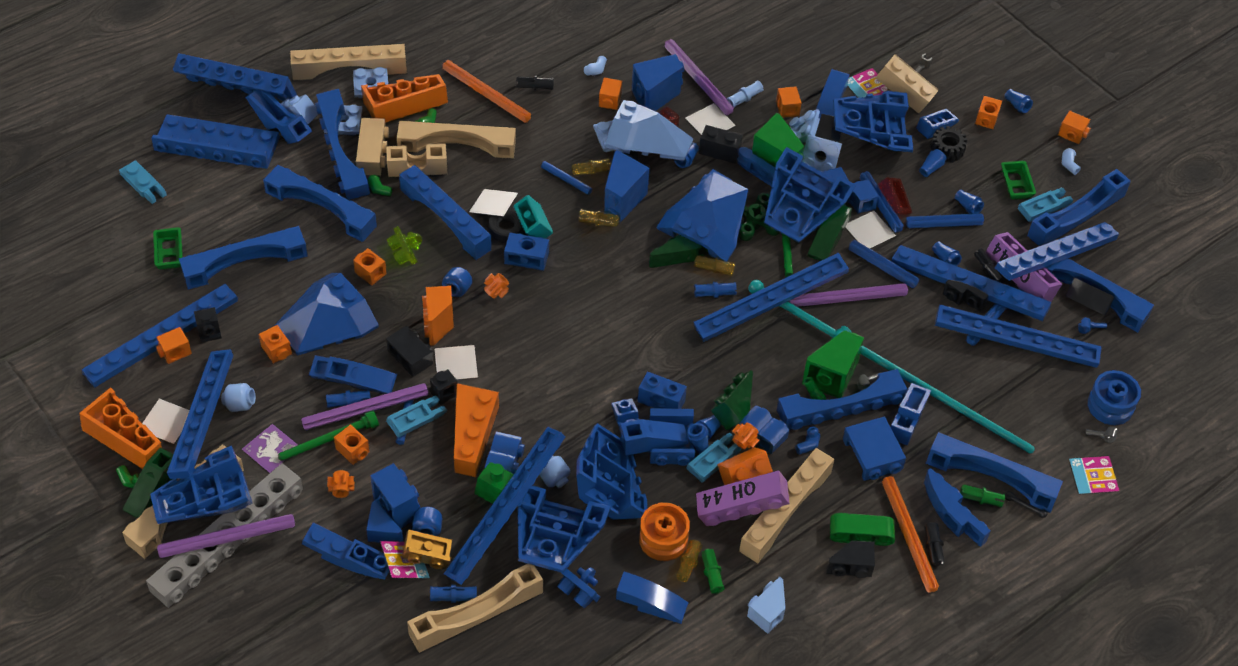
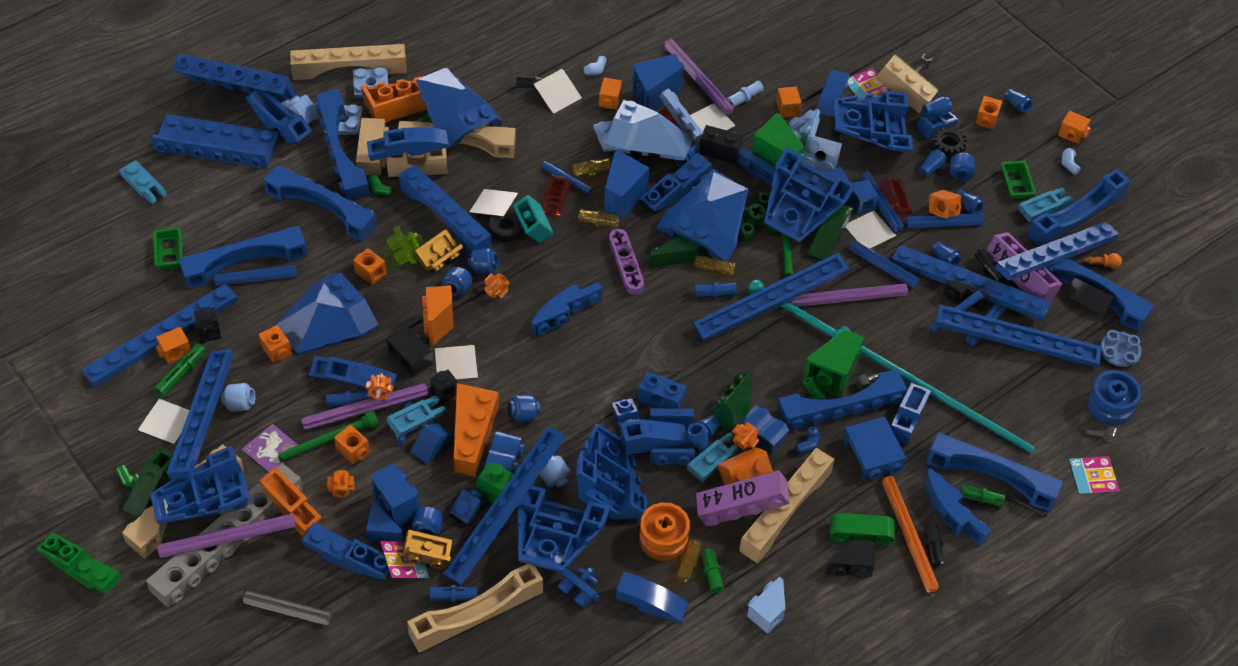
orange wedge [79,387,162,469] -> none
orange axle [443,60,531,123] -> none
blue brick [504,233,549,271] -> none
blue hand [1078,317,1107,334] -> none
none -> green slope [36,532,122,594]
none -> green pin [153,343,207,397]
none -> blue axle [214,265,297,286]
none -> dark grey axle [243,590,332,625]
none -> orange slope [259,467,322,537]
none -> orange gear [366,373,393,401]
none -> blue slope [367,127,449,161]
none -> blue slope [411,423,455,465]
none -> pearl gold bracket [413,229,463,272]
none -> blue wedge [416,68,503,149]
none -> blue bracket [449,489,487,524]
none -> blue head [467,248,499,275]
none -> blue head [507,394,540,423]
none -> blue slope [531,282,602,337]
none -> white sticker [534,69,582,114]
none -> clear red slope [542,175,571,215]
none -> medium lavender beam [609,229,644,295]
none -> blue slope [640,153,712,211]
none -> light blue wing [660,88,703,142]
none -> blue cone [922,96,952,116]
none -> orange brick [929,190,961,219]
none -> blue bar [929,290,983,333]
none -> blue head [950,153,976,181]
none -> orange bar [1082,253,1122,269]
none -> medium blue dish [1100,330,1141,367]

